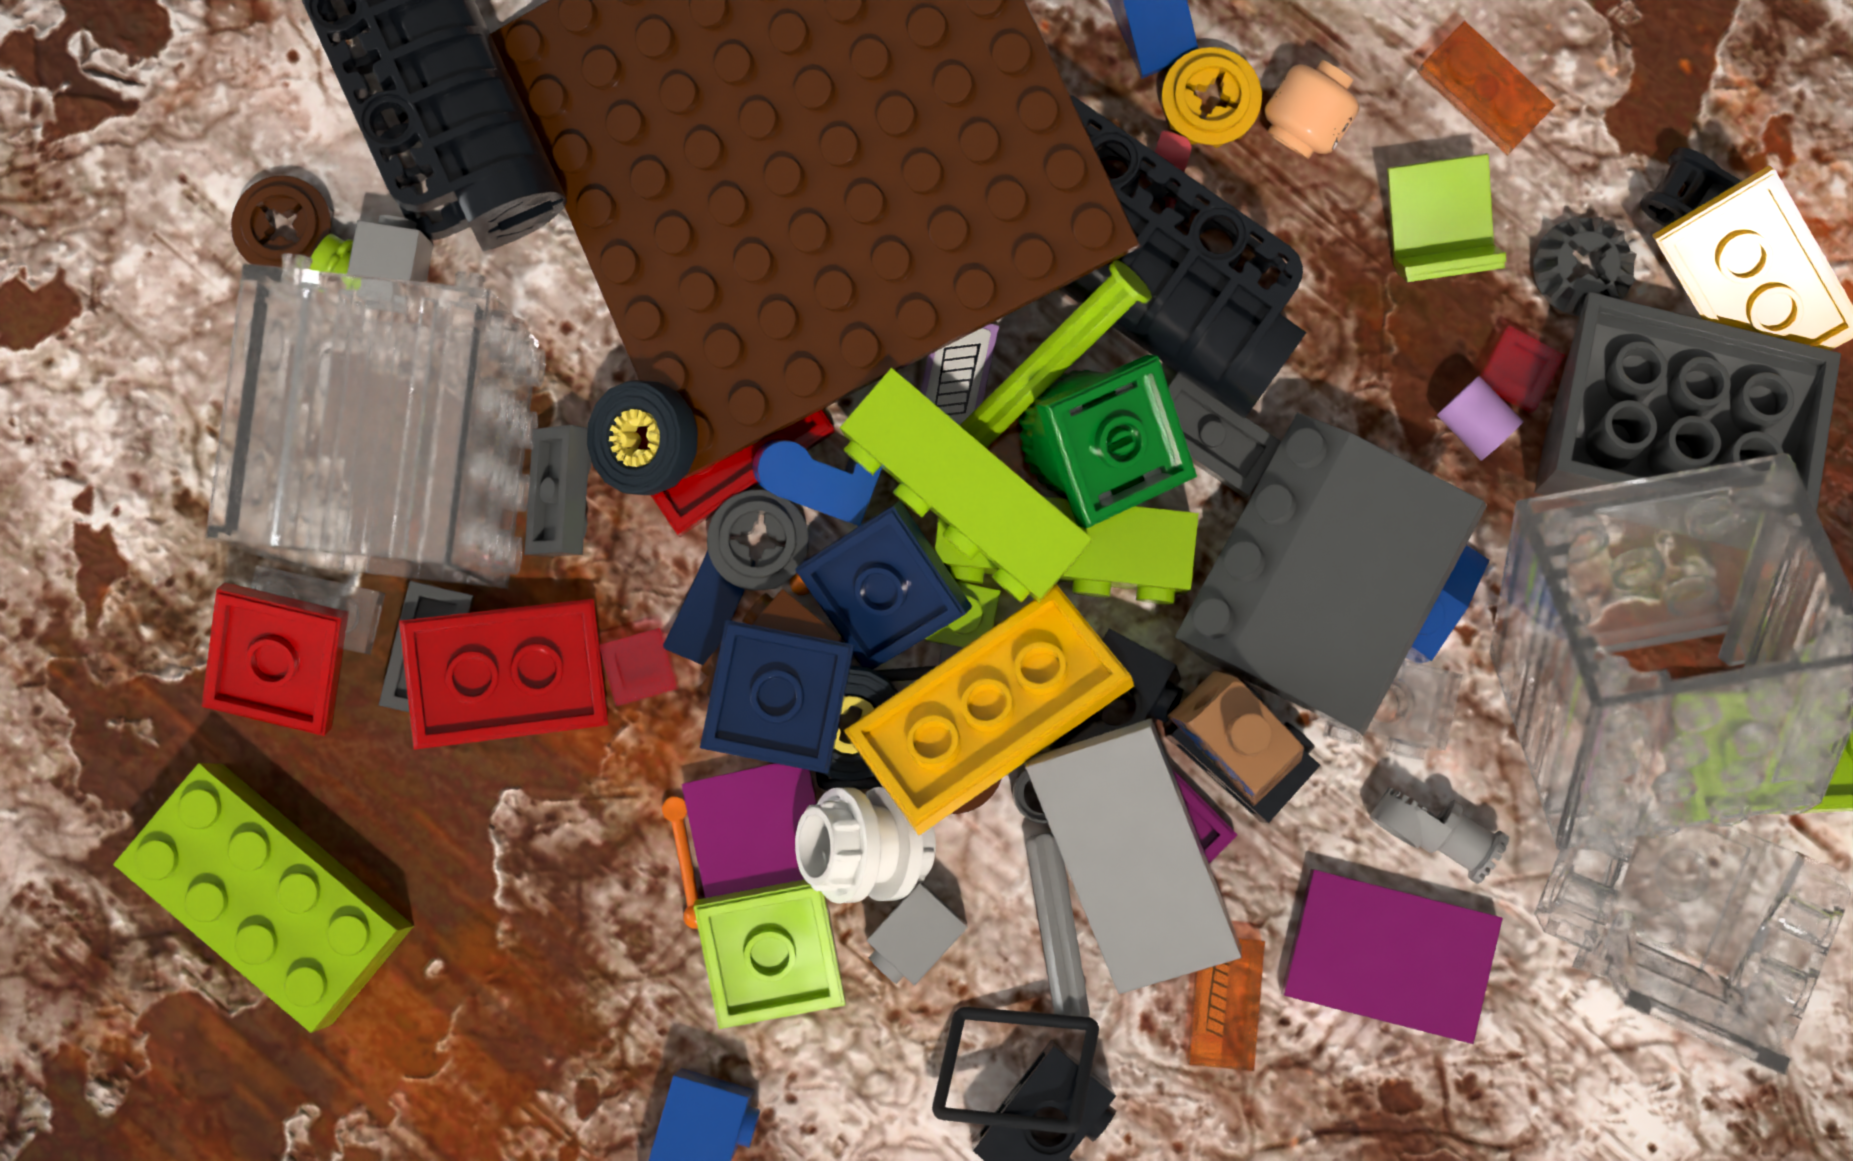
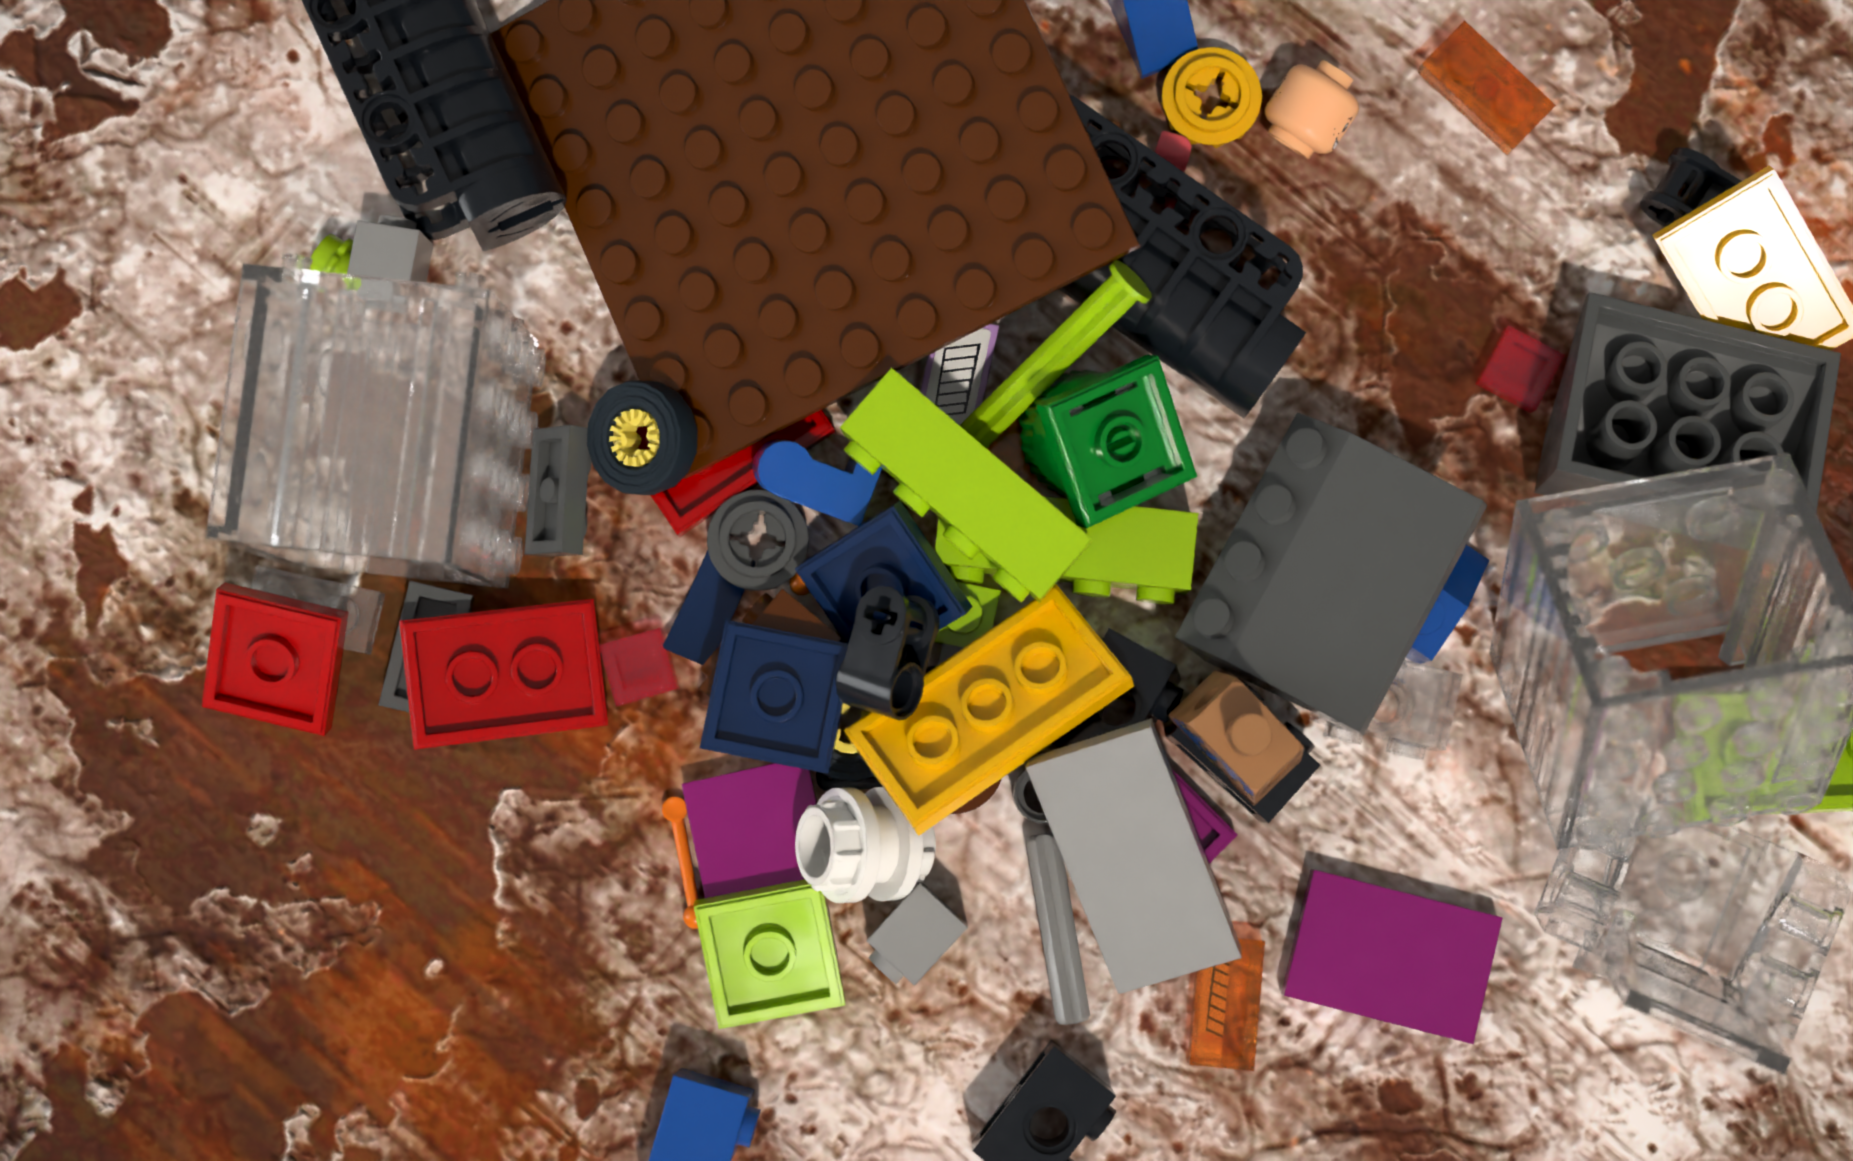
lime brick [113,763,414,1033] -> none
reddish brown gear [231,175,333,275] -> none
black piece [932,1007,1099,1133] -> none
dark grey plate [1168,373,1281,499] -> none
light grey connector [1369,787,1510,884] -> none
lime piece [1387,153,1506,282] -> none
lavender beam [1437,376,1524,461] -> none
dark grey gear [1533,216,1637,316] -> none
none -> black piece [836,586,940,720]

